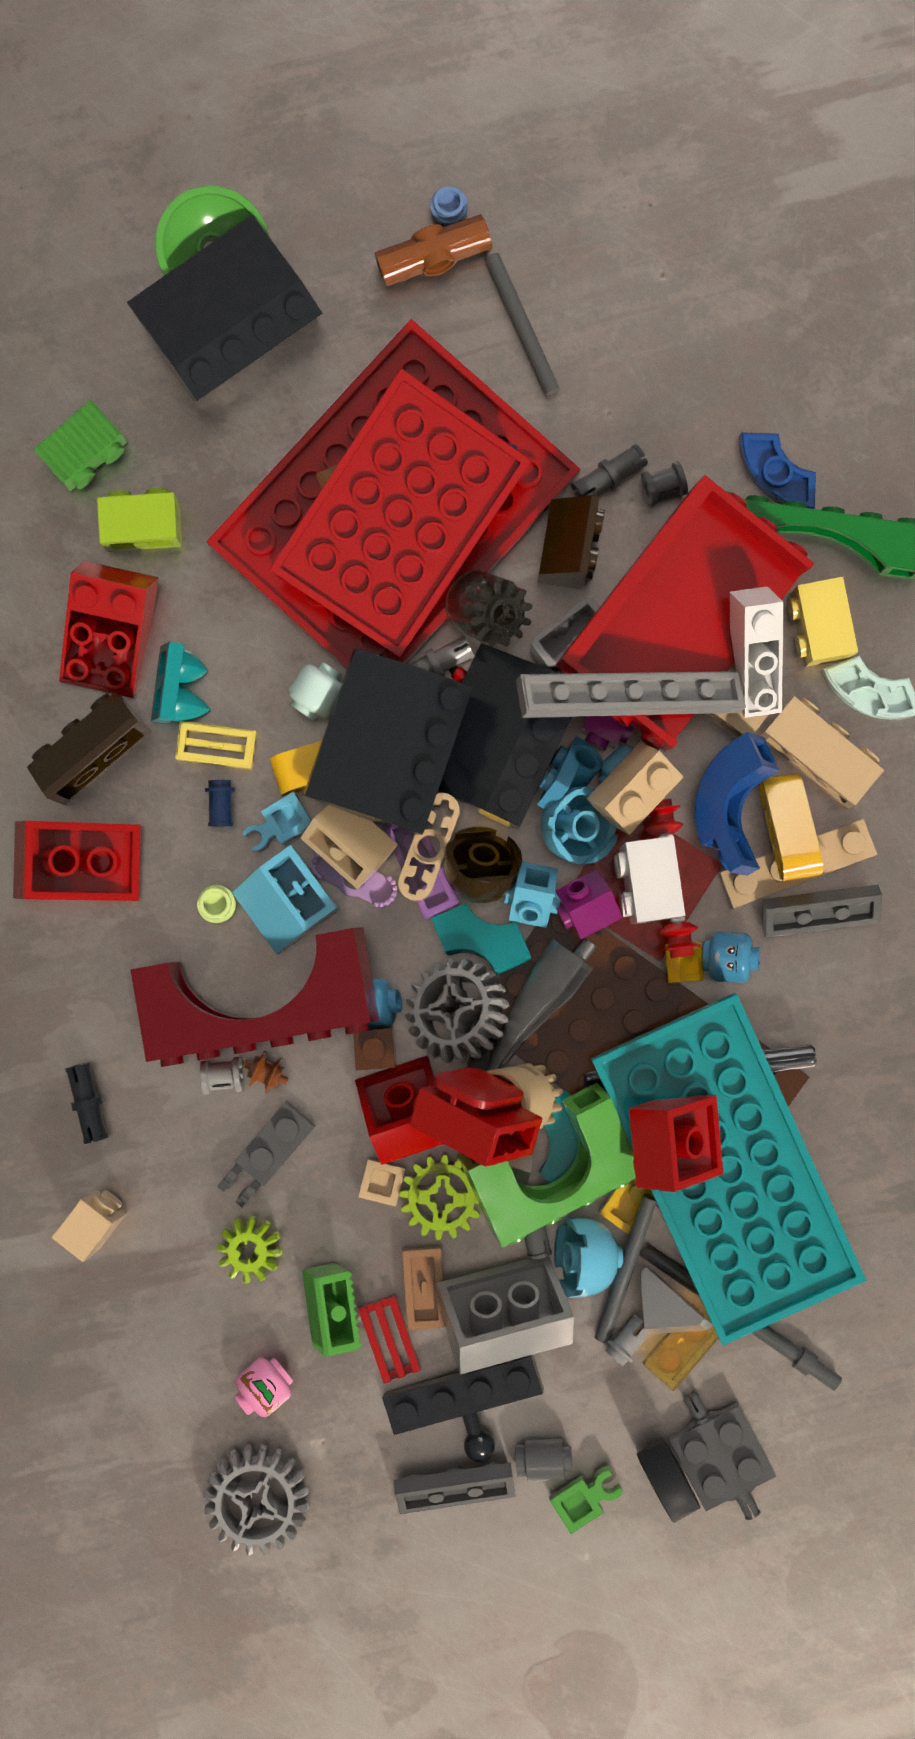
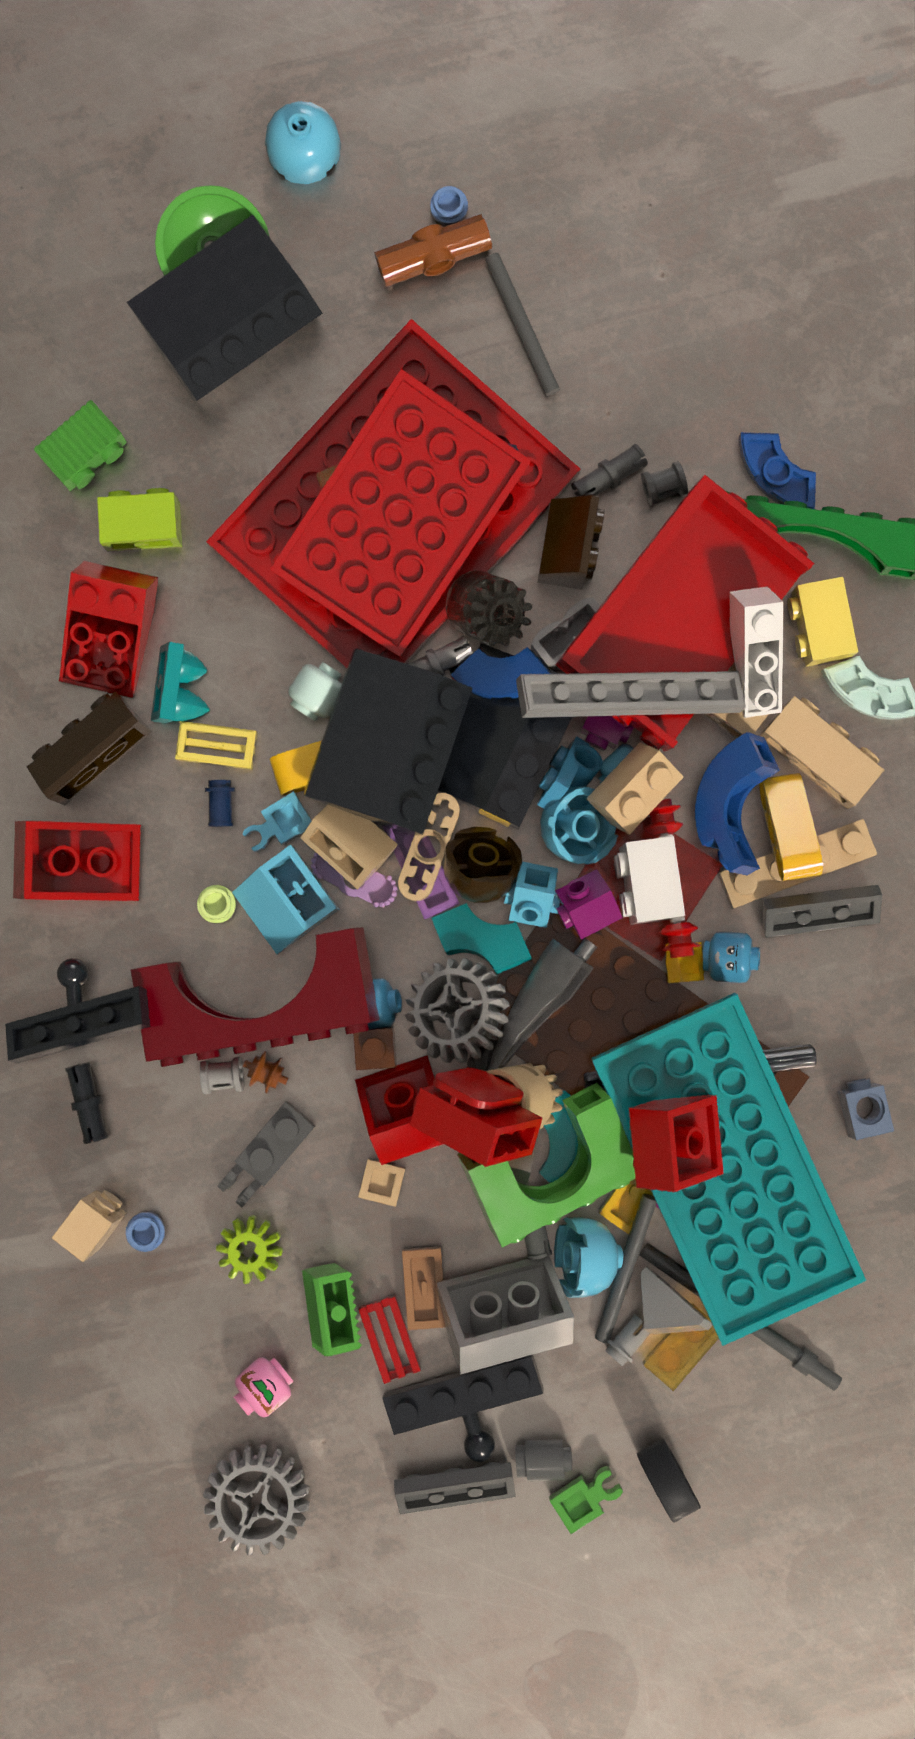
lime gear [399,1153,480,1240] -> none
dark grey plate [669,1392,776,1520] -> none
none -> black plate [5,958,150,1064]
none -> medium blue plate [126,1212,165,1252]
none -> medium azure cylinder [265,101,341,184]
none -> blue tile [451,647,551,699]
none -> sand blue brick [837,1078,894,1140]

